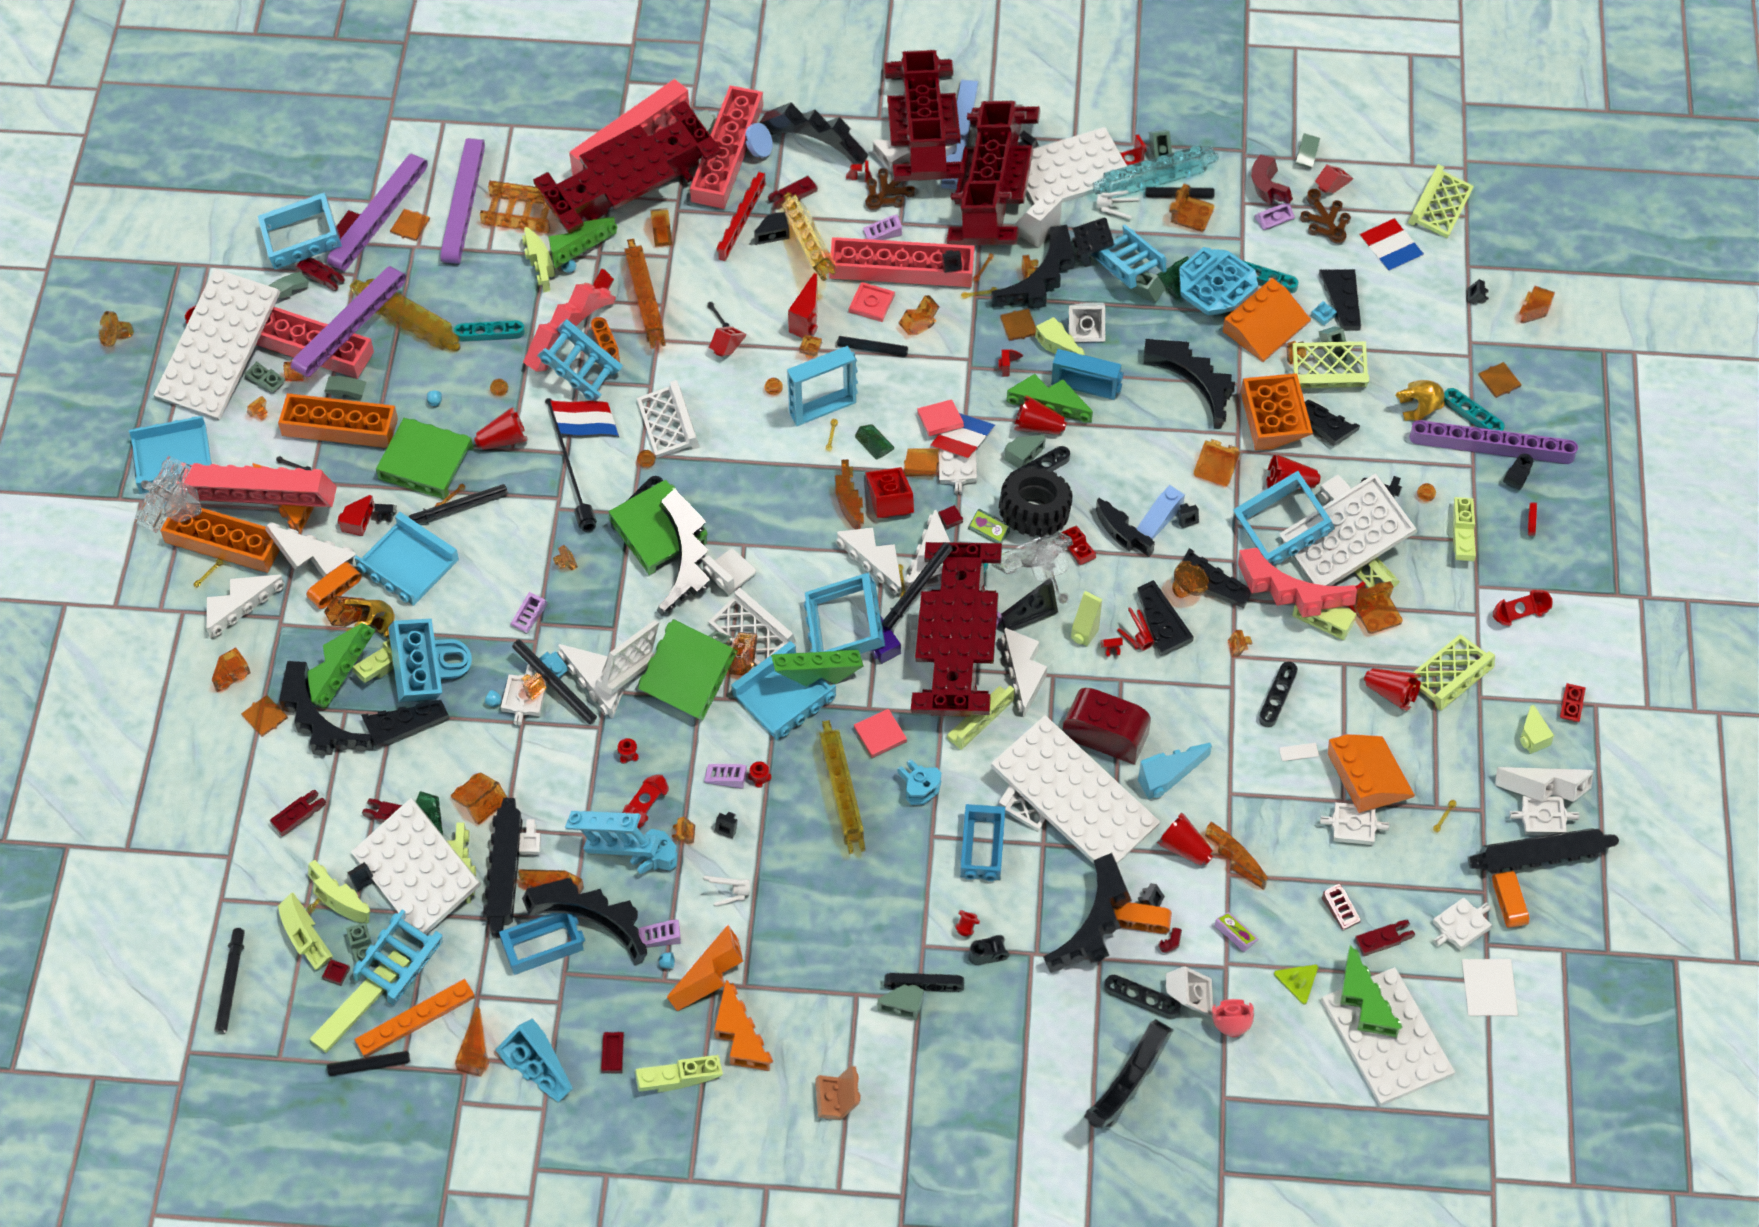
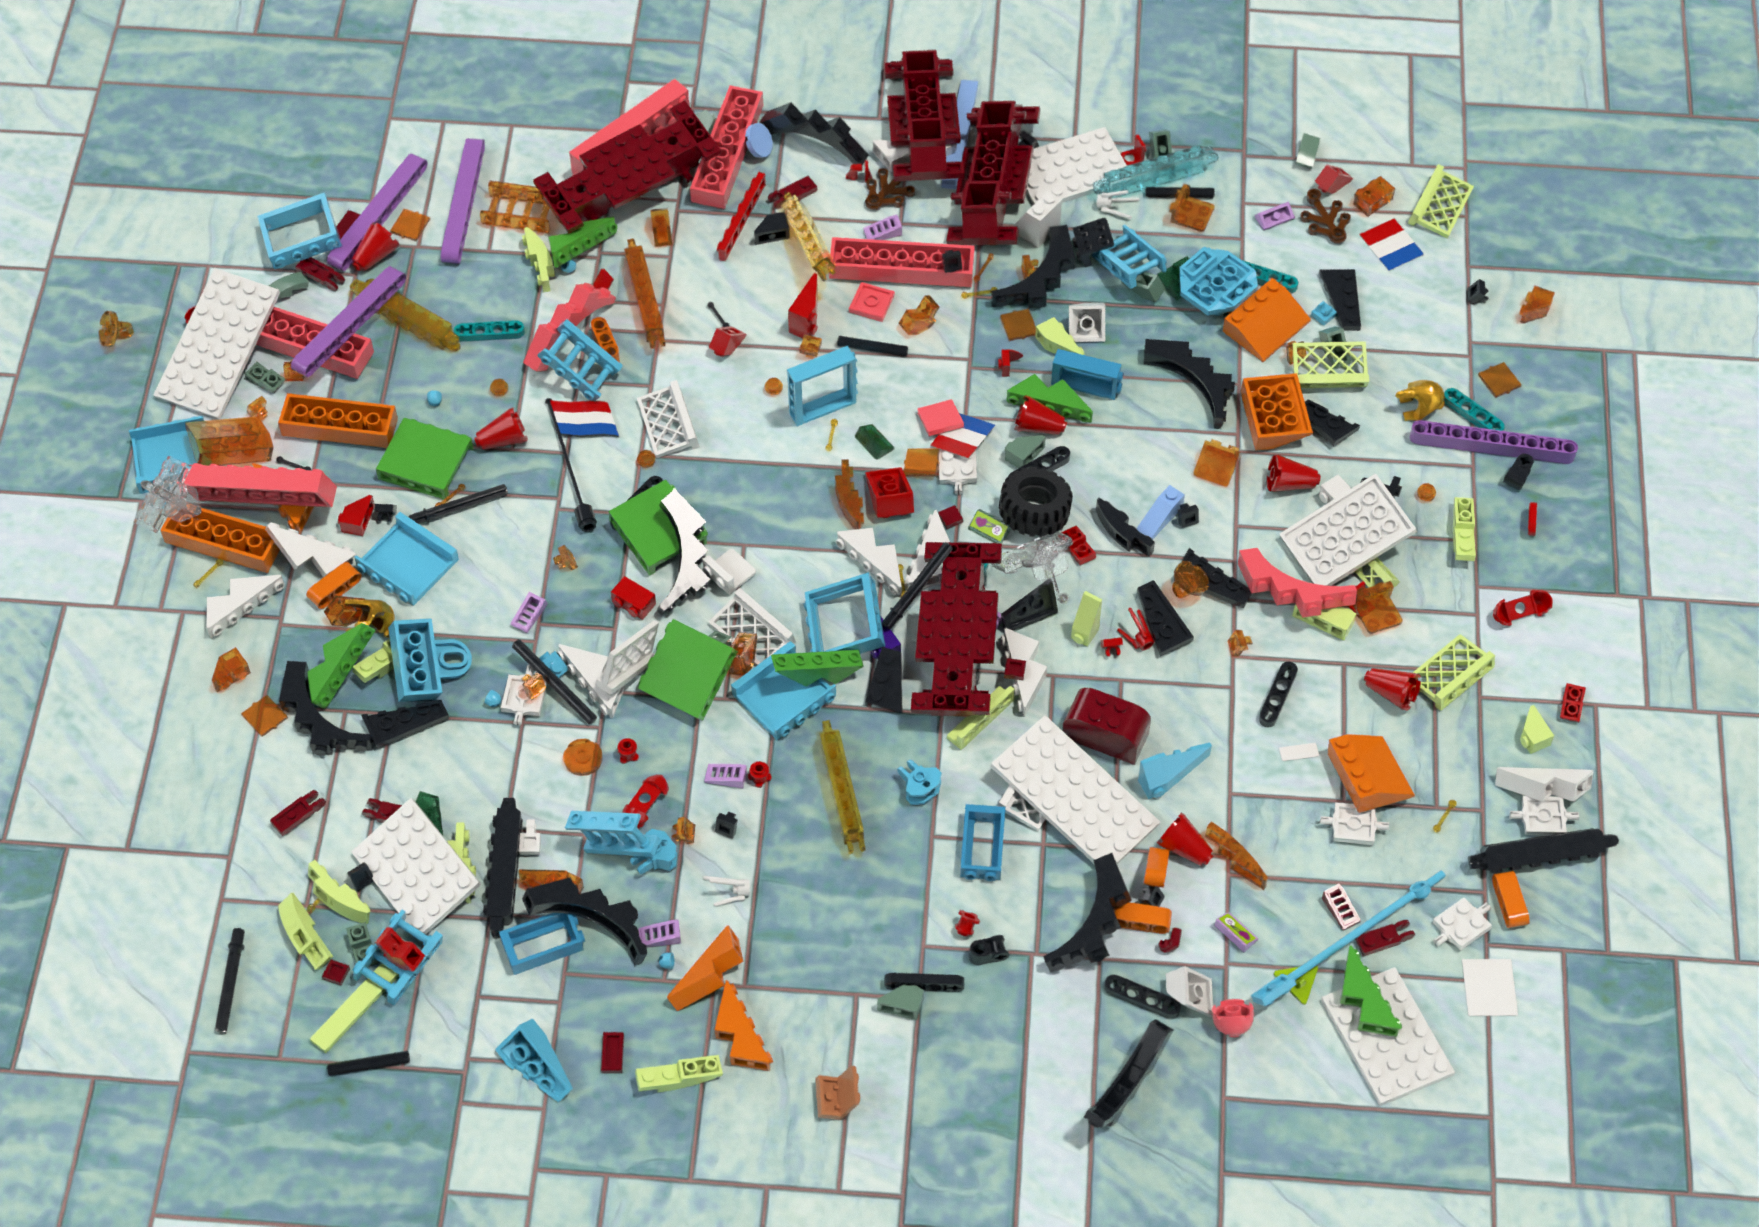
sand green slope [324,376,366,399] -> none
orange plate [354,979,475,1058] -> none
clear orange bracket [451,772,508,825] -> none
clear orange slope [455,1007,490,1077] -> none
coral tile [854,709,907,758] -> none
medium azure window [1233,471,1335,566] -> none
dark red arch [1251,154,1293,204] -> none
none -> clear orange slope [185,416,274,466]
none -> red cone [352,222,400,271]
none -> red brick [375,927,425,972]
none -> clear orange tile [563,738,603,776]
none -> red brick [611,576,656,620]
none -> black wing [865,647,903,714]
none -> dark red tile [1004,658,1026,681]
none -> orange beam [1144,847,1170,888]
none -> medium azure bar [1251,870,1446,1006]
none -> clear orange brick [1353,176,1395,217]

